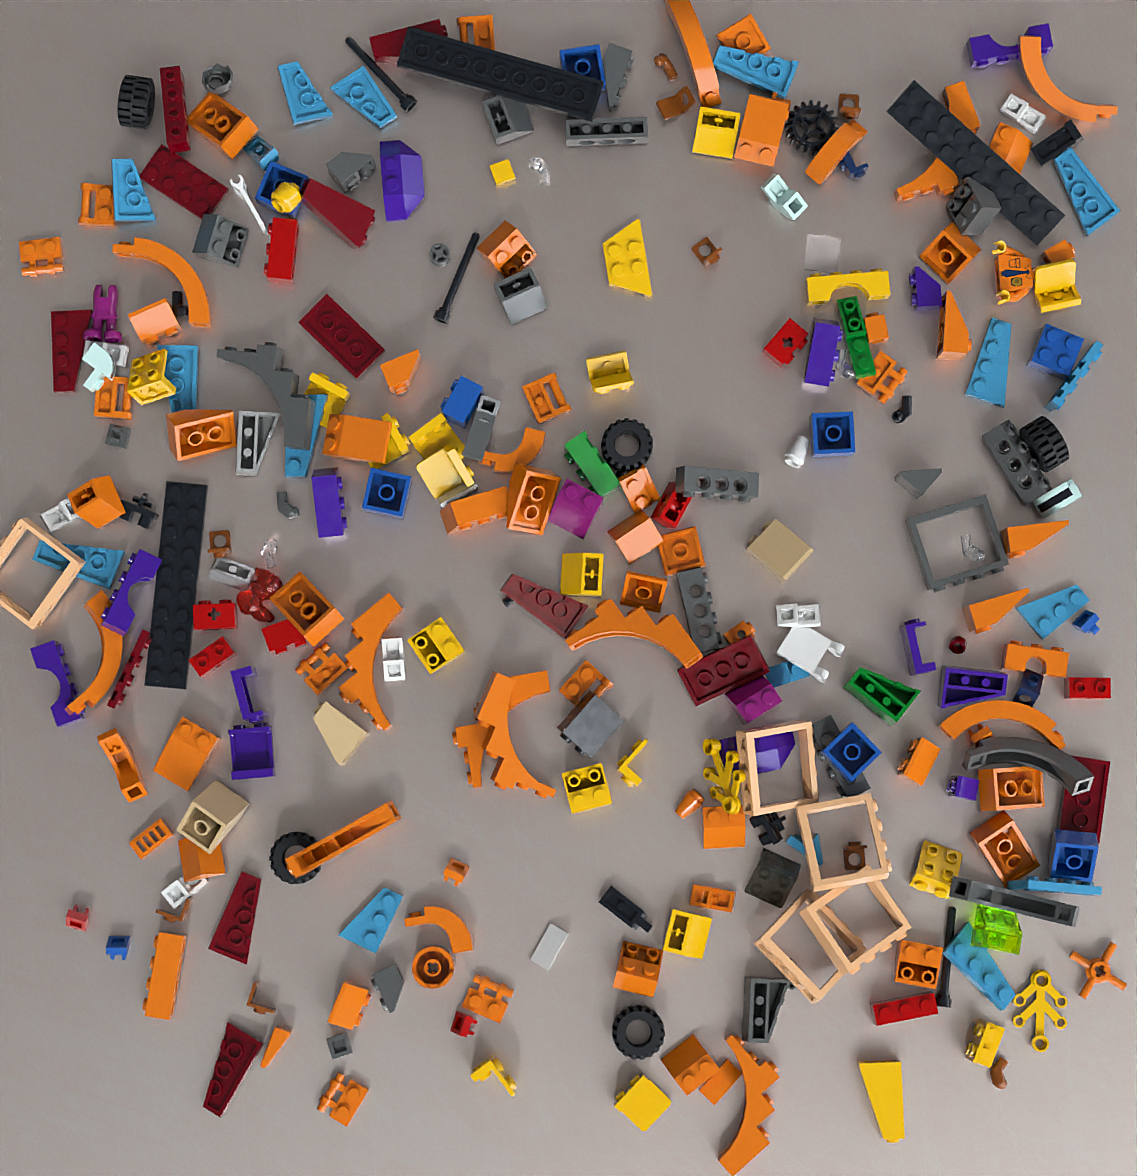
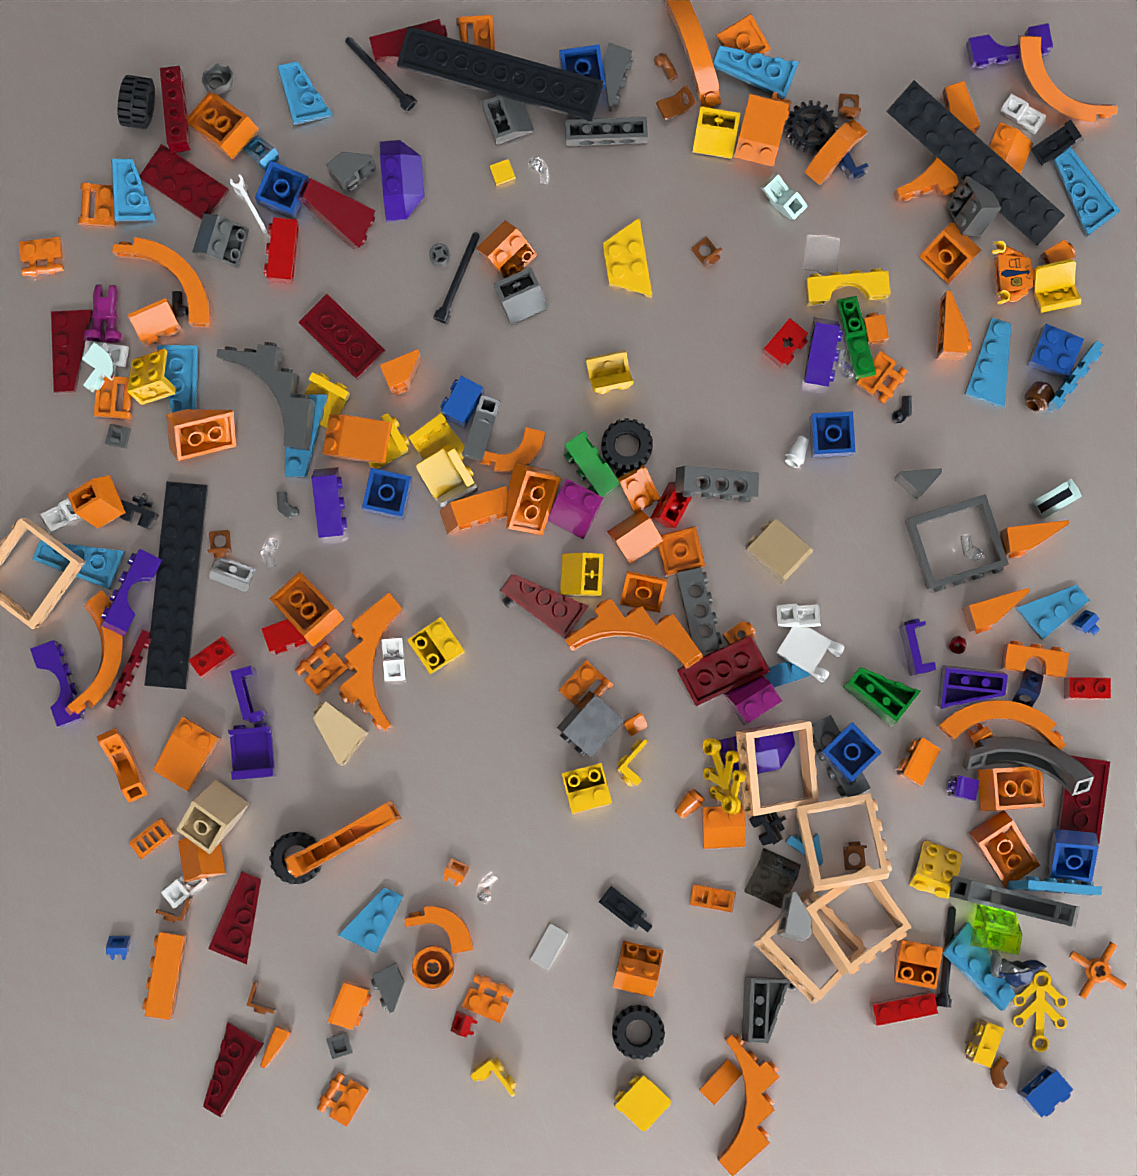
red tile [66,904,89,932] -> none
red brick [193,600,238,631] -> none
light grey wedge [235,411,280,476] -> none
clear red animal [236,567,284,622] -> none
yellow head [271,182,302,213] -> none
dark azure wing [330,66,397,128] -> none
orange arch [452,671,550,788] -> none
orange arch [473,671,556,799] -> none
orange plate [522,373,572,425] -> none
orange slope [660,1034,720,1096] -> none
yellow slope [662,908,712,959] -> none
yellow slope [857,1060,905,1143] -> none
dark purple slope [909,266,942,311] -> none
dark grey brick [982,420,1052,506] -> none
black tyre [1019,416,1069,473] -> none
none -> clear arm [477,872,498,903]
none -> orange slope [623,712,648,736]
none -> light grey slope [777,892,812,942]
none -> hair [990,949,1047,988]
none -> blue brick [1017,1066,1073,1117]
none -> reddish brown head [1024,381,1055,412]

